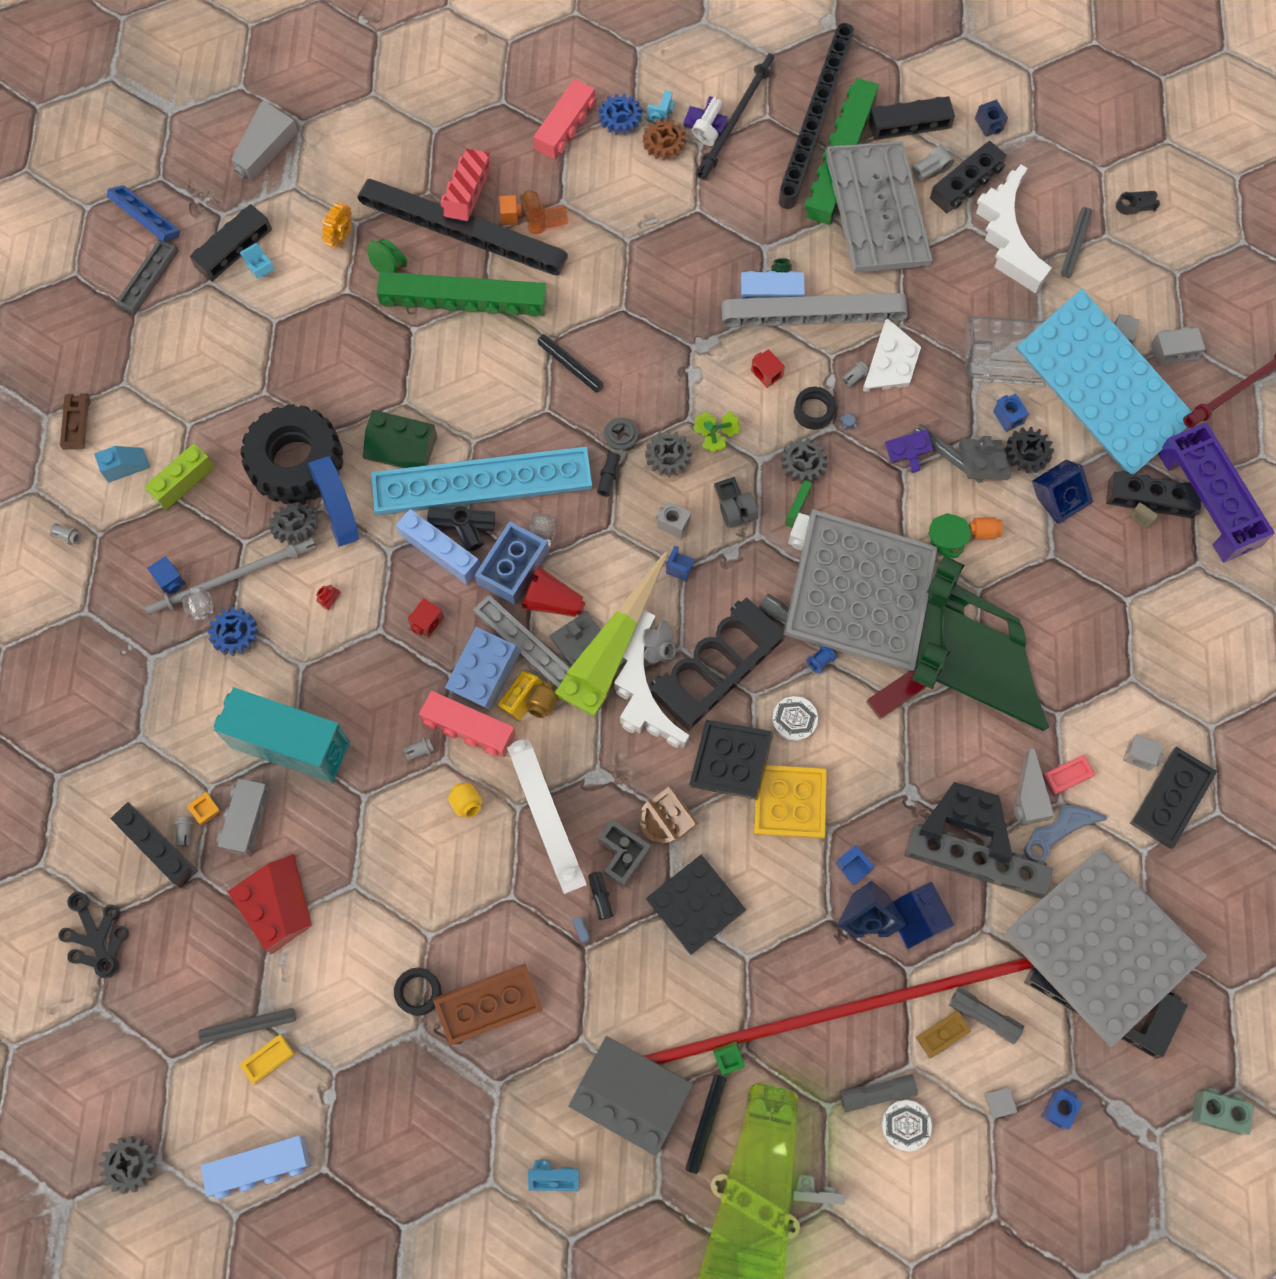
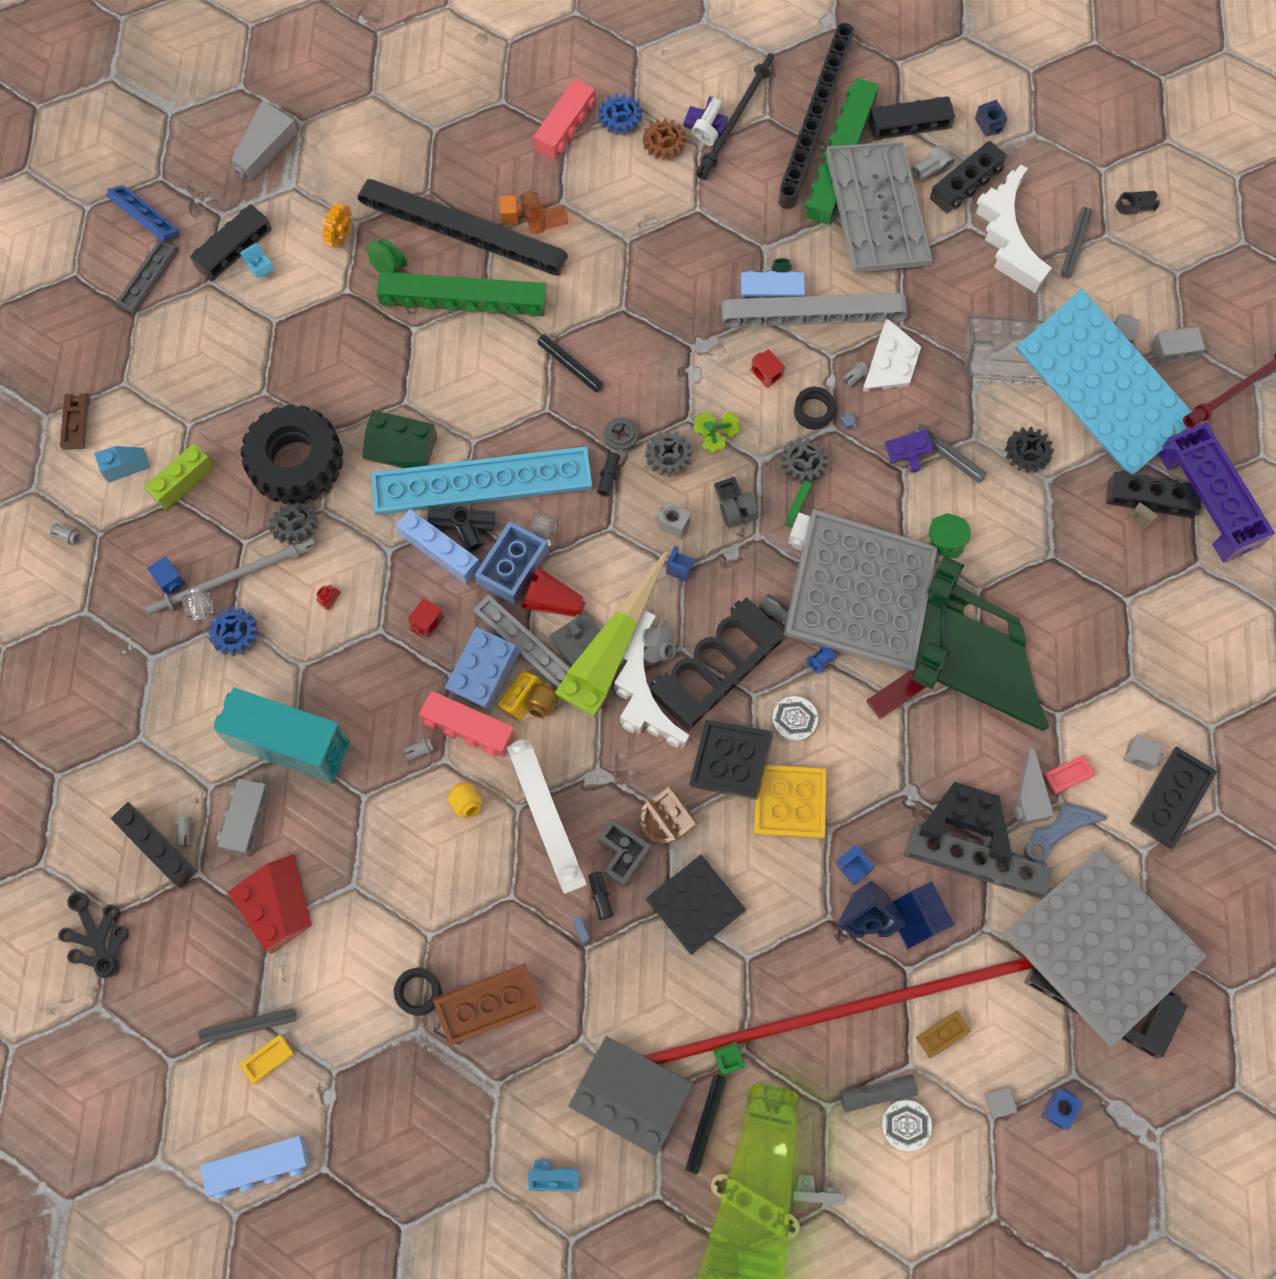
dark grey gear [99,1136,157,1194] -> none
light orange plate [187,792,221,826] -> none
blue slope [308,456,359,547] -> none
coral brick [441,148,490,221] -> none
medium azure bracket [647,91,675,123] -> none
dark grey axle [949,987,1024,1045] -> none
dark grey hinge [959,436,1011,480] -> none
orange brick [969,517,1003,539] -> none
blue brick [993,393,1029,432] -> none
clear blue slope [1032,459,1093,524] -> none
sand green brick [1191,1088,1254,1135] -> none

